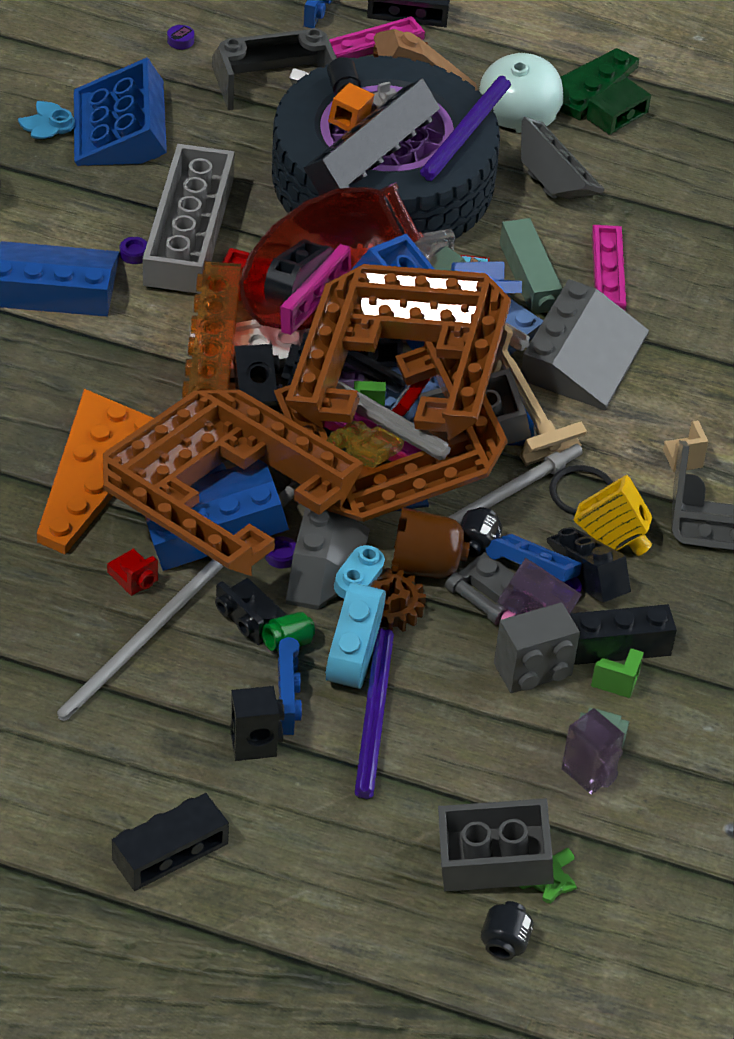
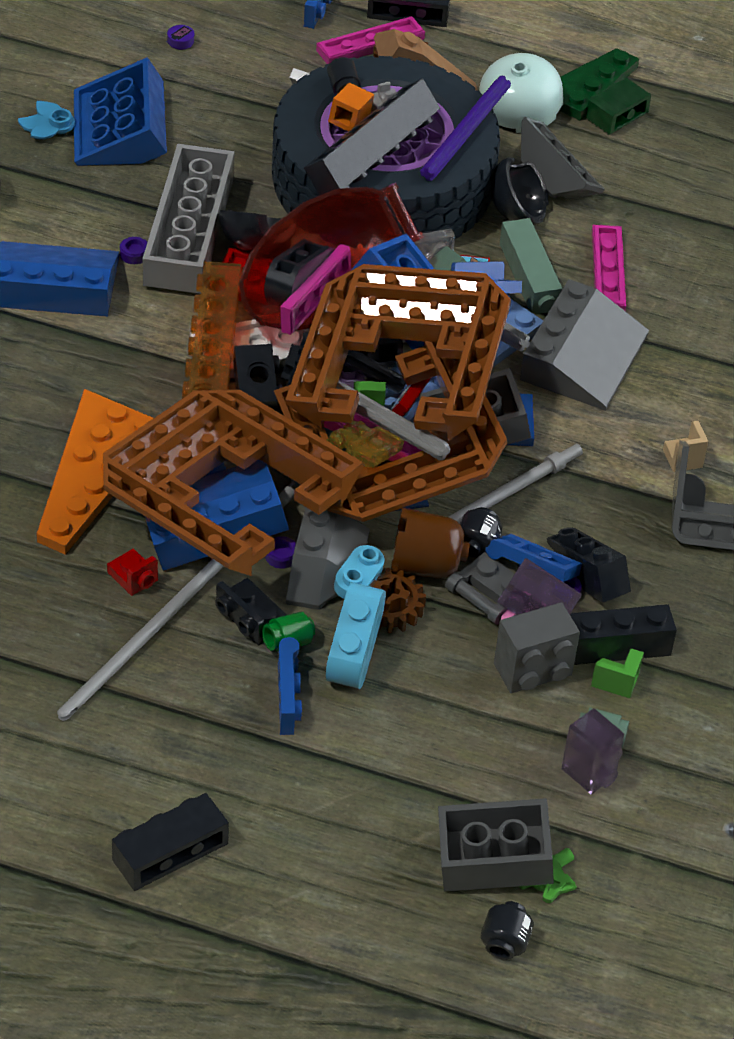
dark grey windscreen [212,28,337,111] -> none
black brick [230,686,285,761] -> none
dark purple axle [355,628,394,799] -> none
tan piece [492,324,587,466] -> none
black tyre [549,465,613,515] -> none
yellow torso [573,475,652,556] -> none
none -> black cylinder [219,209,295,253]
none -> black cylinder [491,157,549,225]

